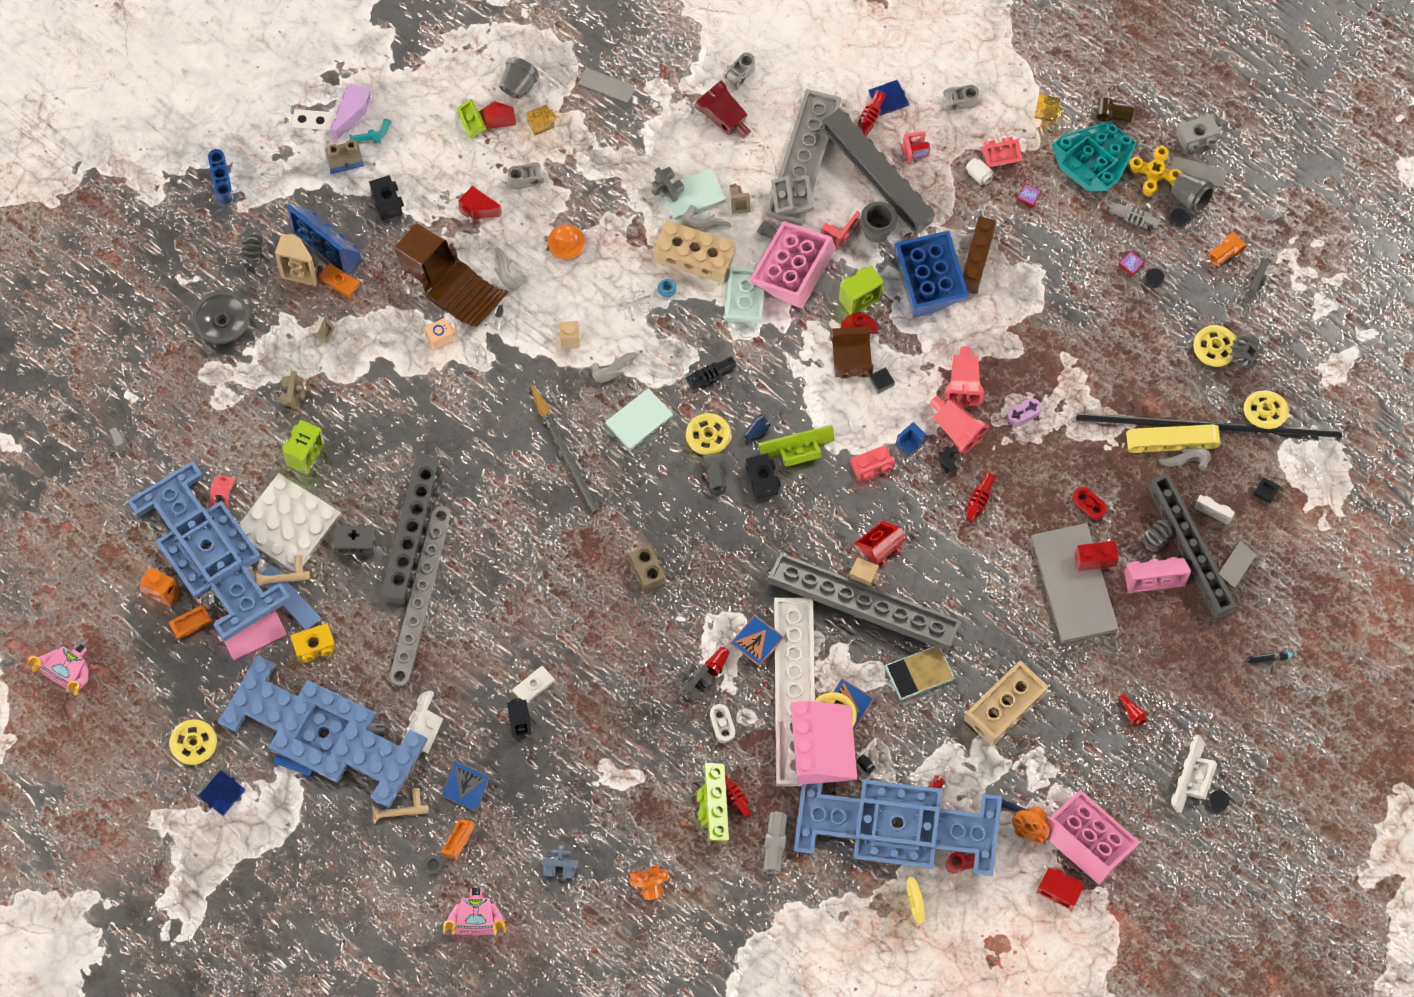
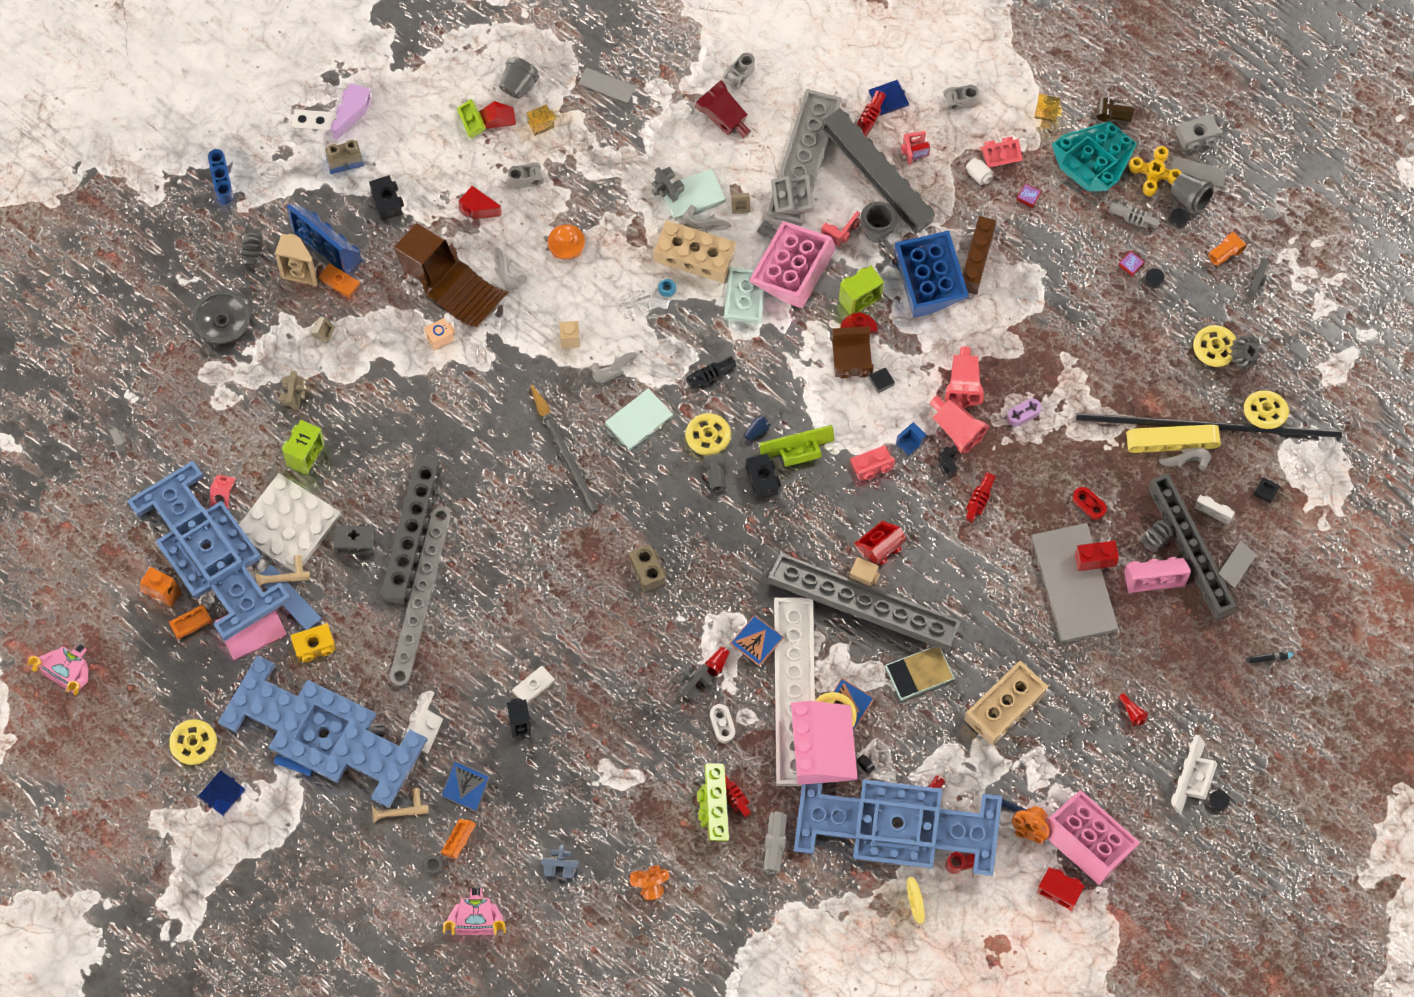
teal piece [349,118,391,144] -> none

